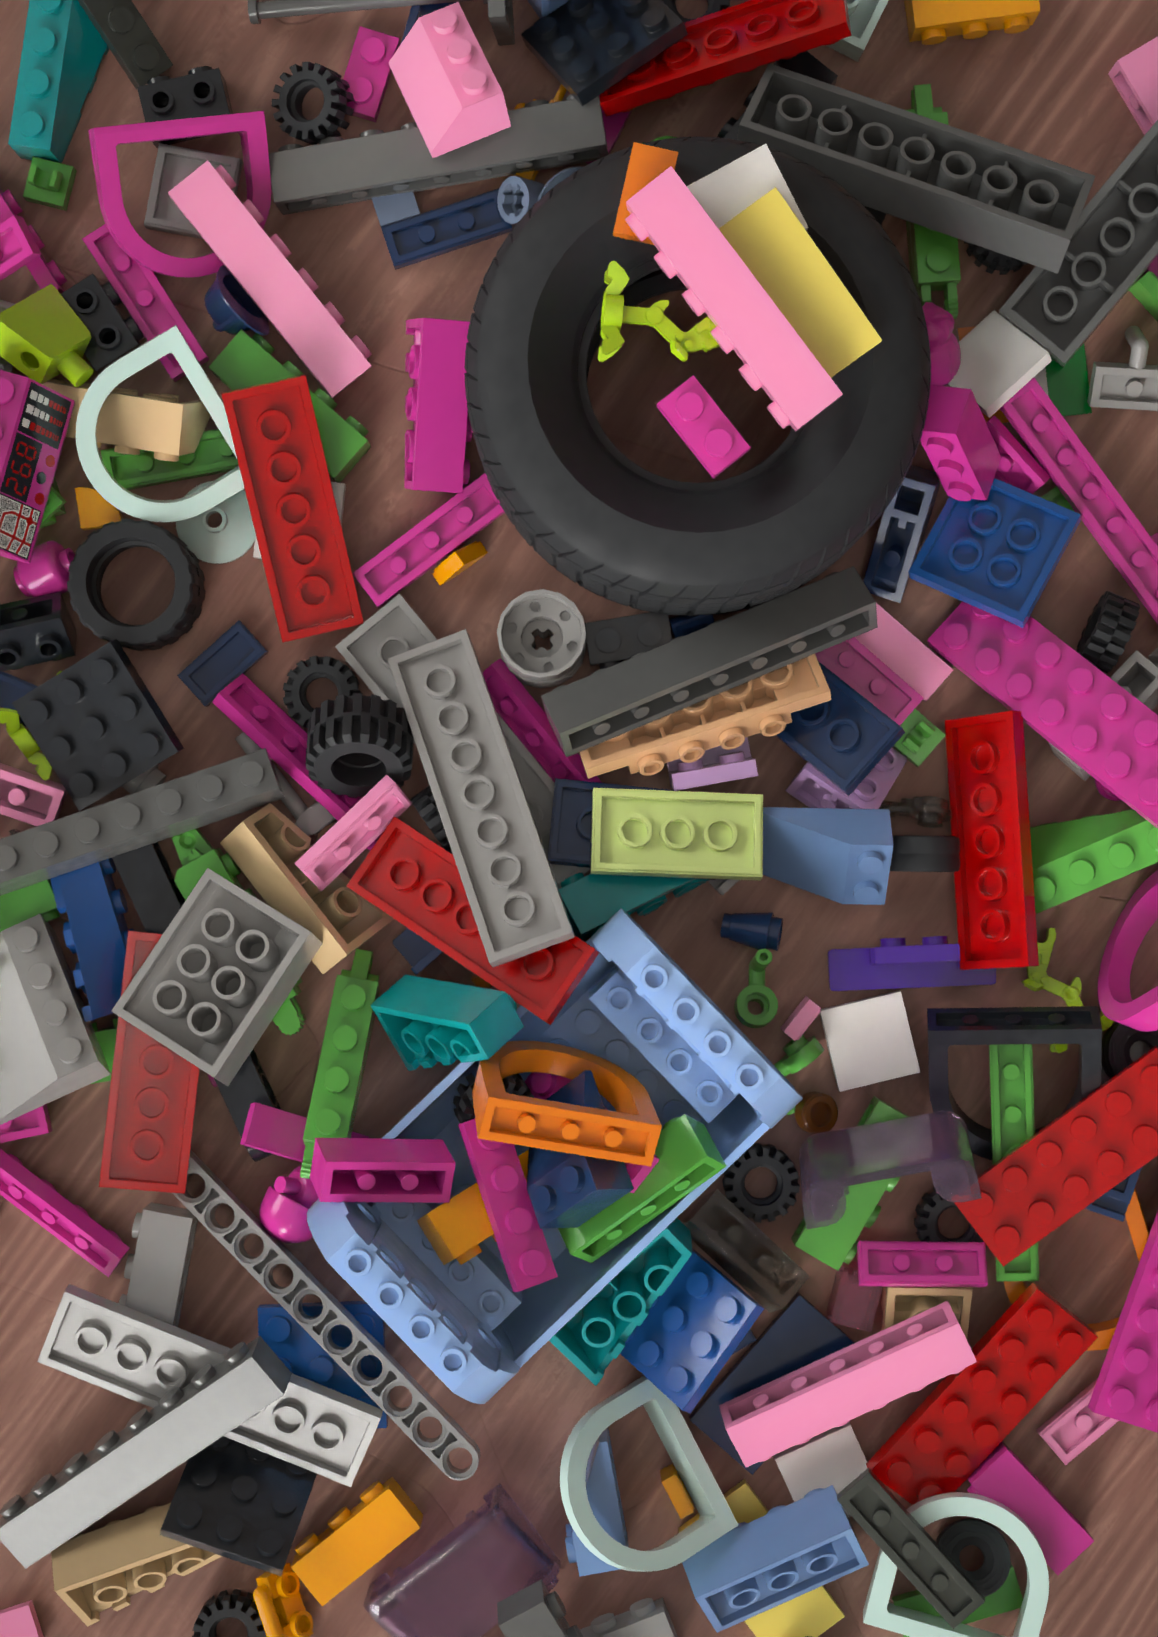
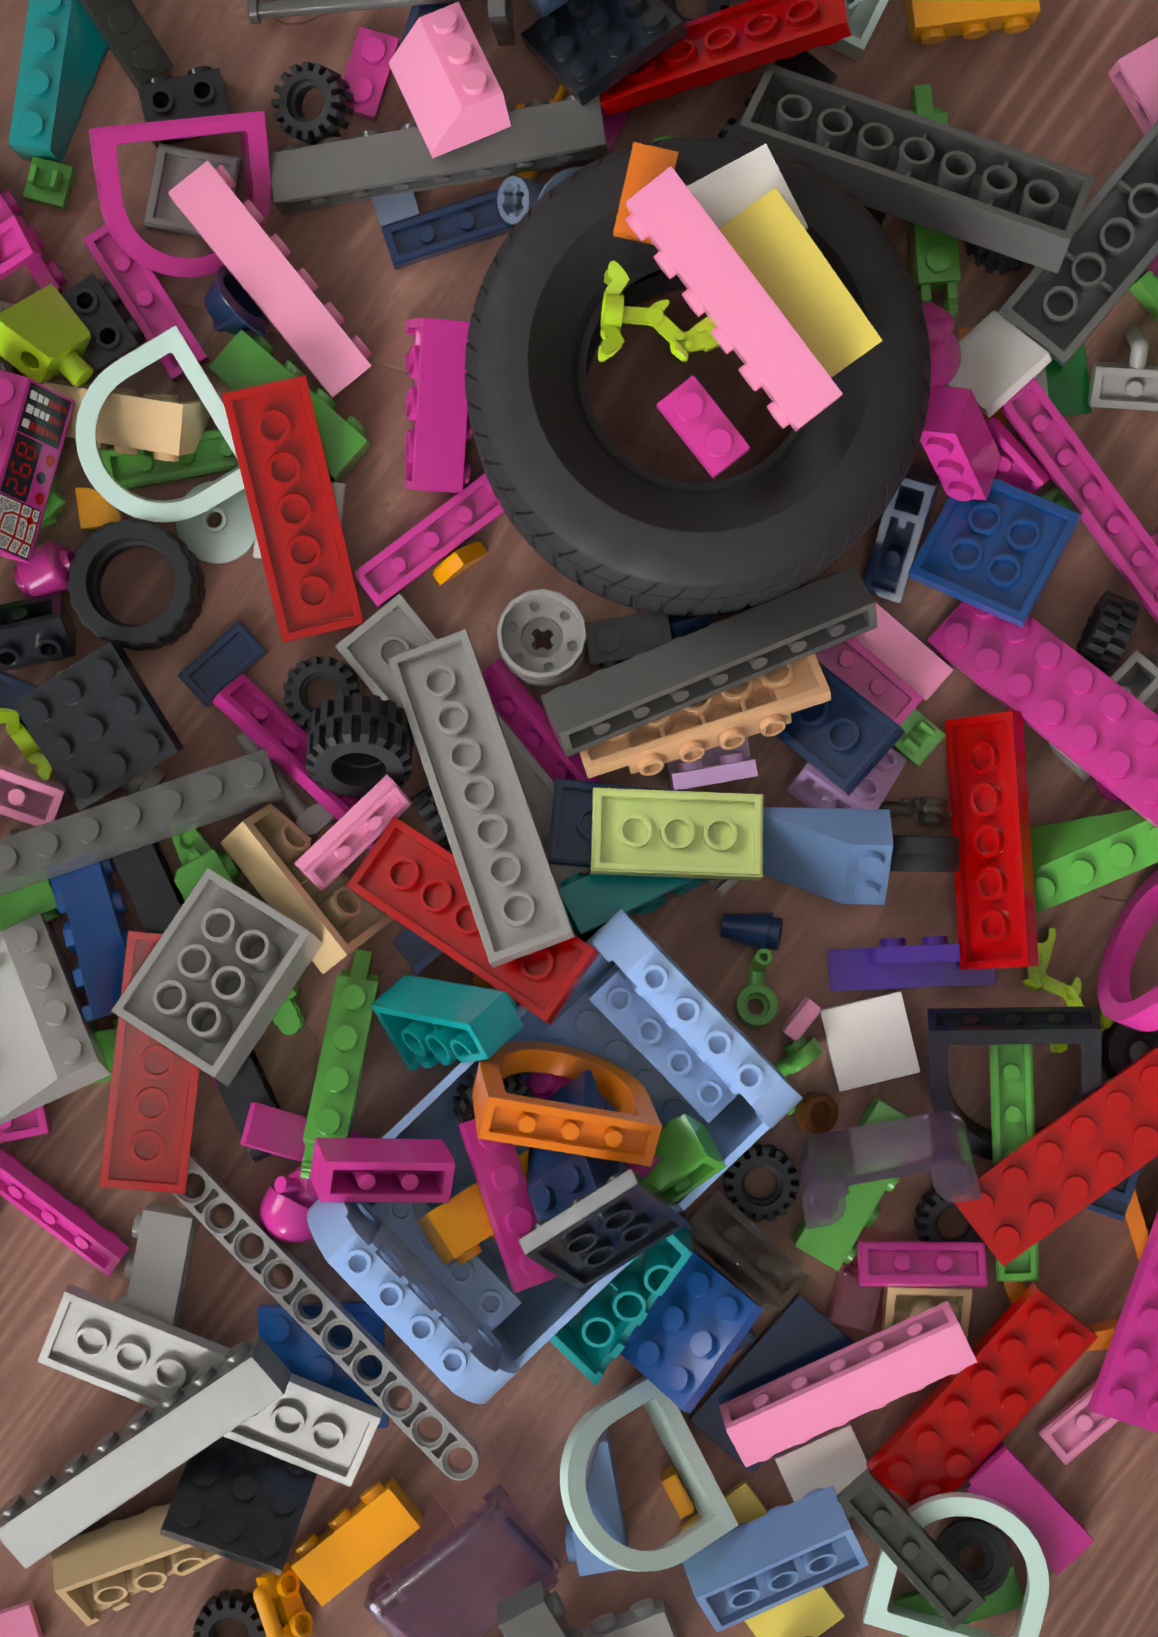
none -> black plate [518,1169,690,1291]

